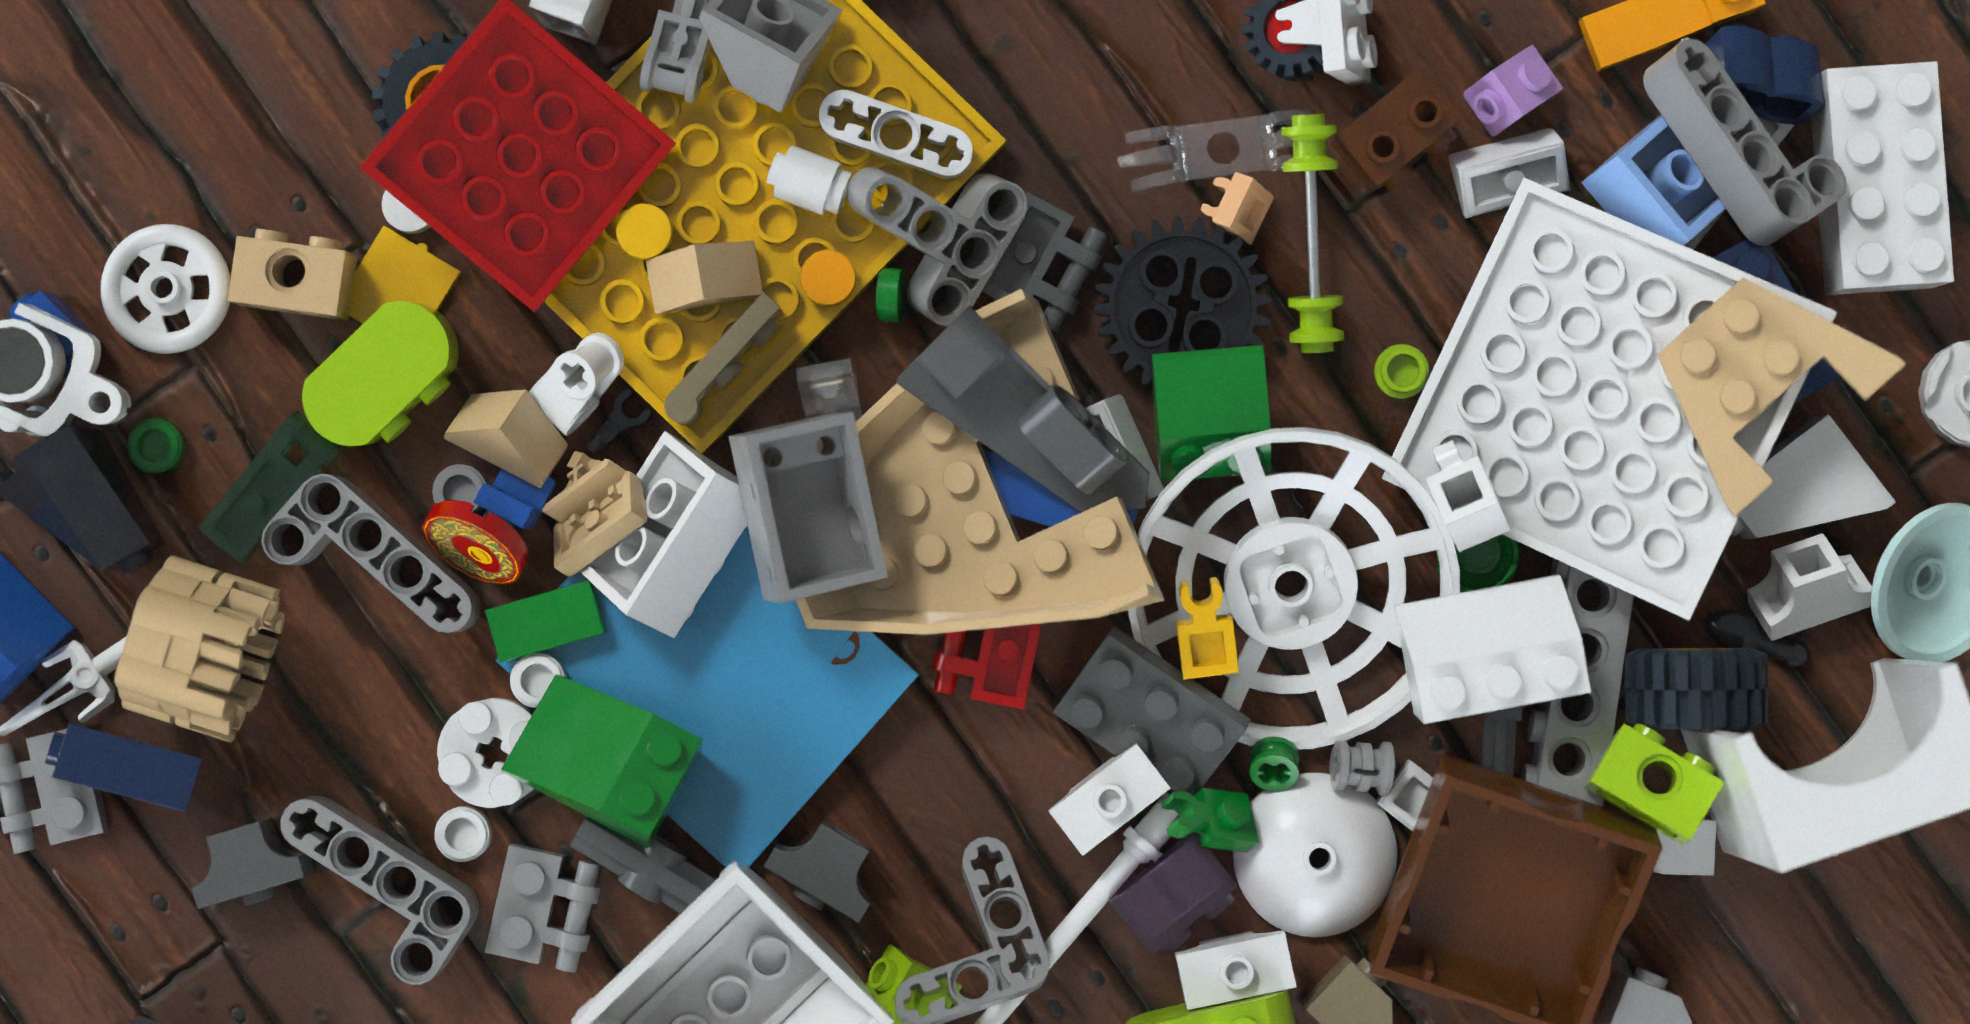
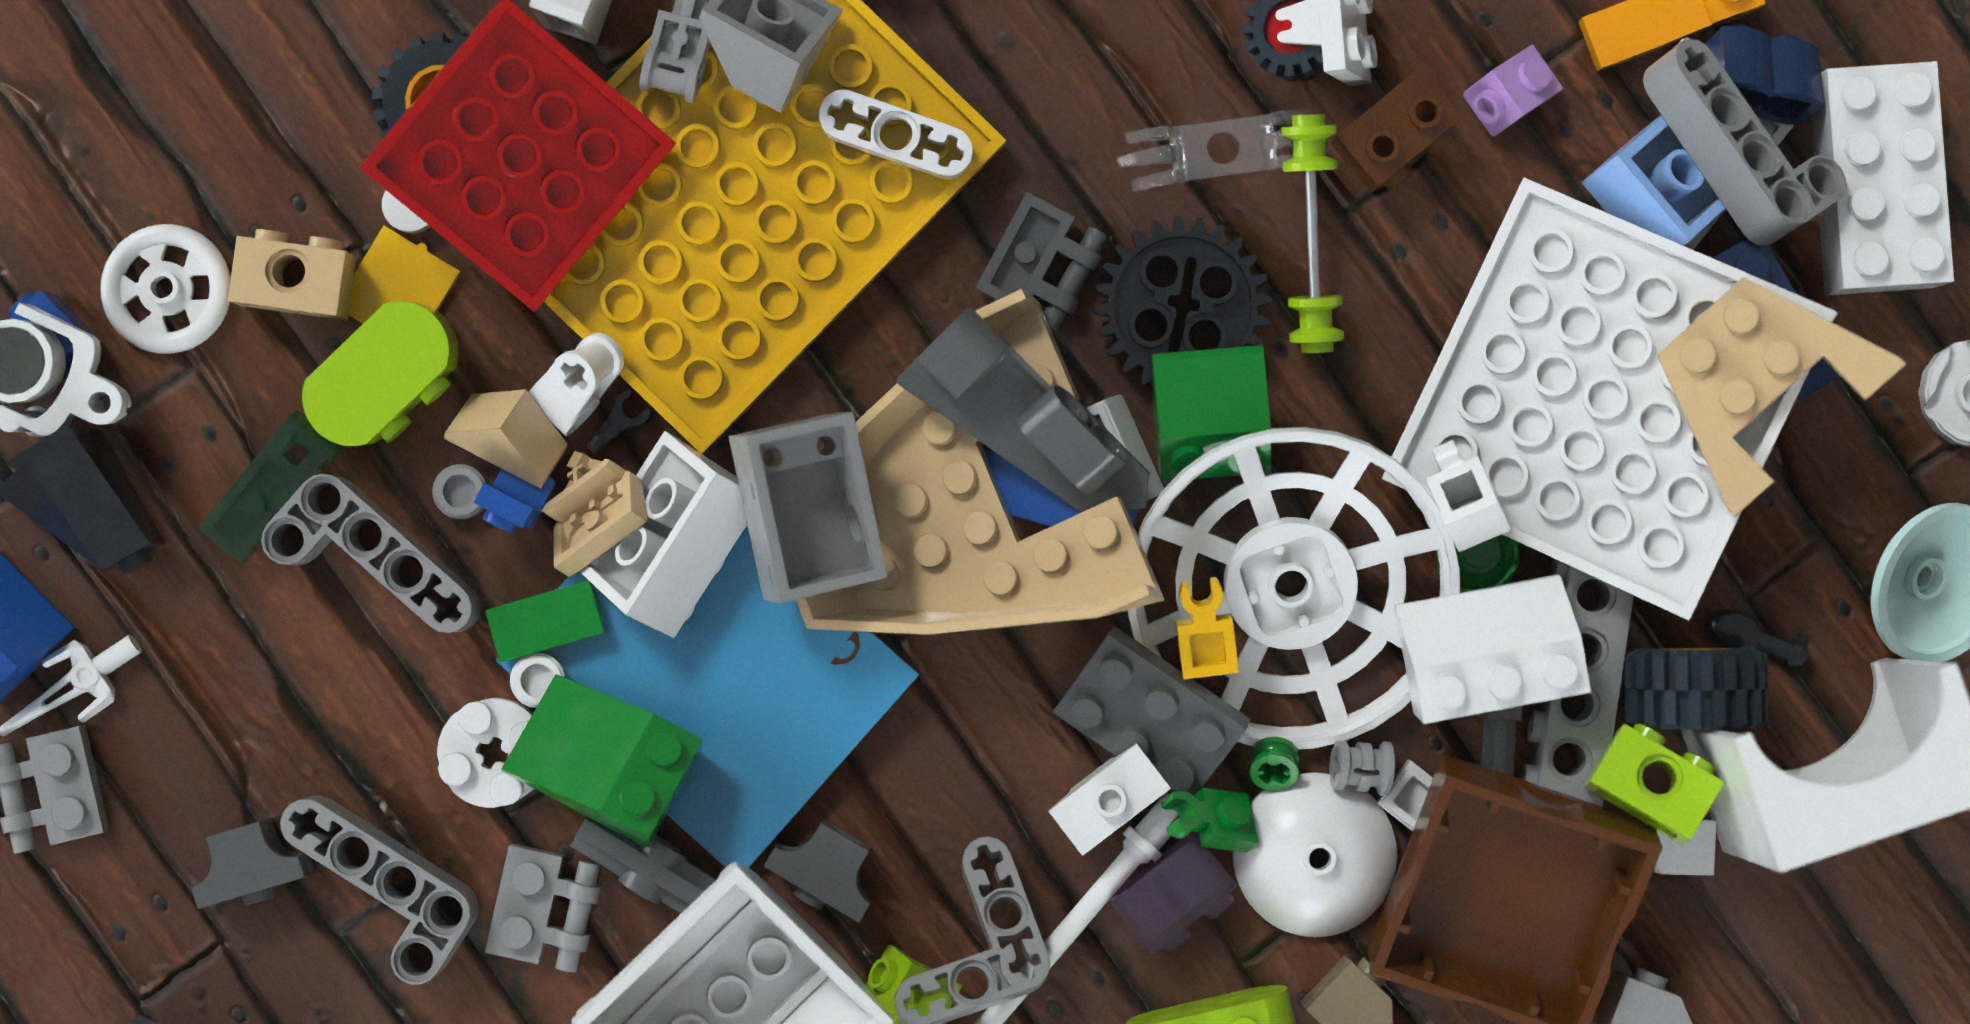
dark blue brick [45,723,202,812] -> none
tan piece [115,555,285,742] -> none
green tile [127,418,187,474] -> none
tile [421,500,529,585] -> none
white tile [434,806,492,862] -> none
yellow tile [616,203,673,261] -> none
tan slope [645,241,763,315] -> none
dark tan plate [664,292,783,426] -> none
white brick [767,145,853,215] -> none
clear slope [796,358,863,453] -> none
light orange tile [800,250,856,307] -> none
light grey beam [847,167,1027,326] -> none
green tile [876,268,906,323] -> none
red plate [932,623,1042,710] -> none
white brick [1175,930,1296,1010] -> none
light nougat tile [1201,172,1274,245] -> none
lime plate [1374,344,1429,399] -> none
white slope [1449,128,1570,218] -> none
white slope [1731,414,1896,539] -> none
white brick [1747,533,1872,641] -> none

